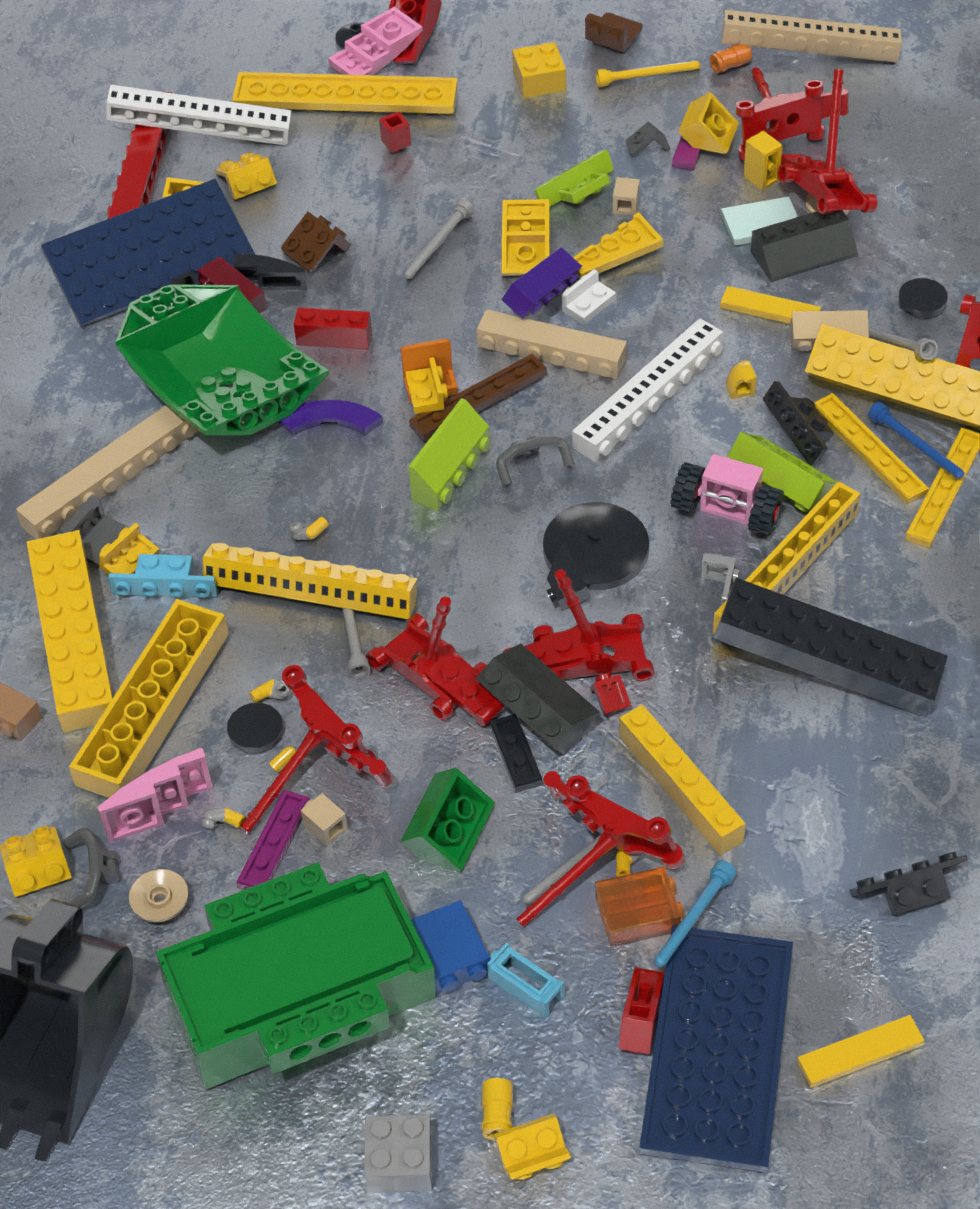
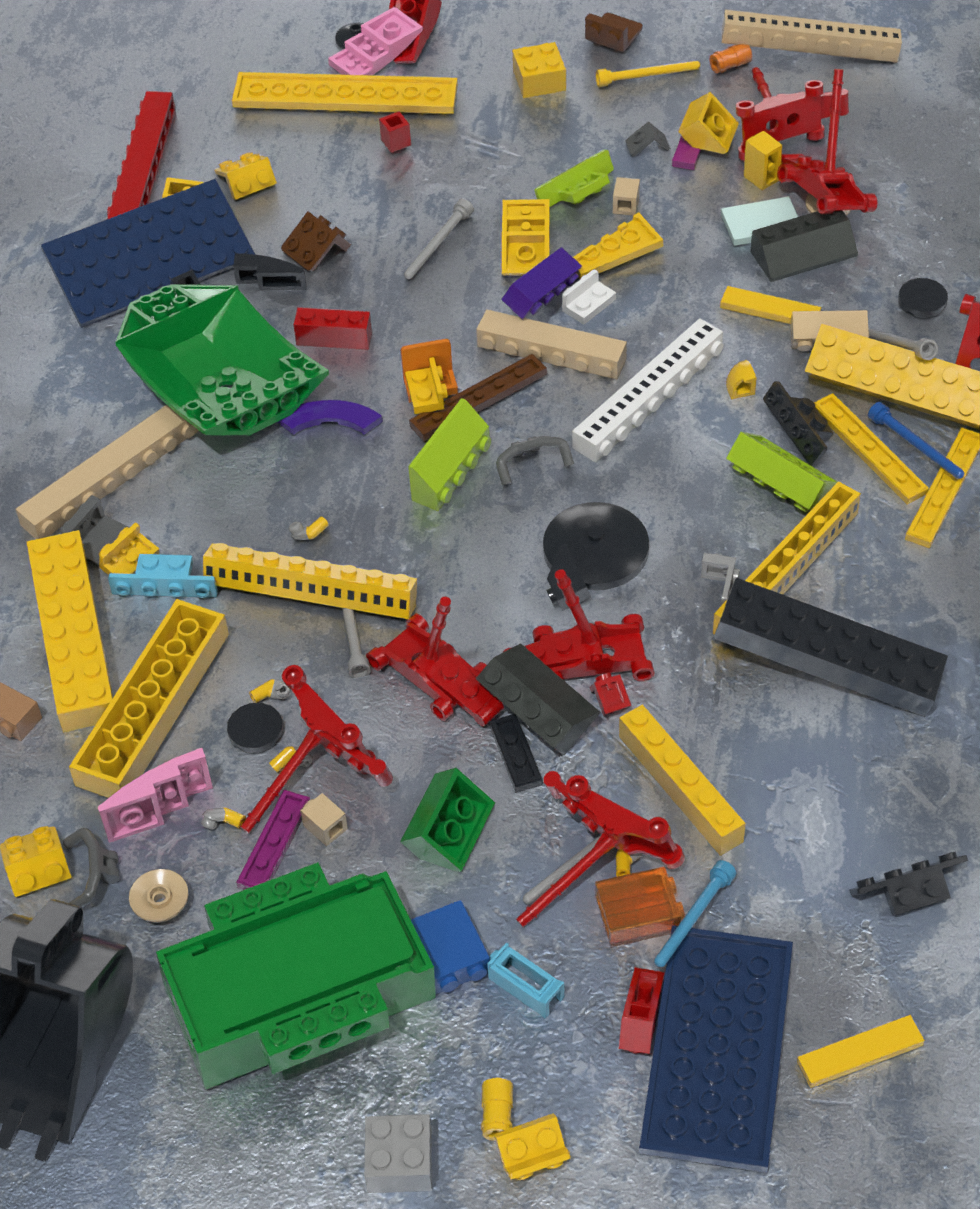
white brick [106,85,291,146] -> none
dark red brick [197,256,267,314] -> none
brick [670,454,784,536] -> none

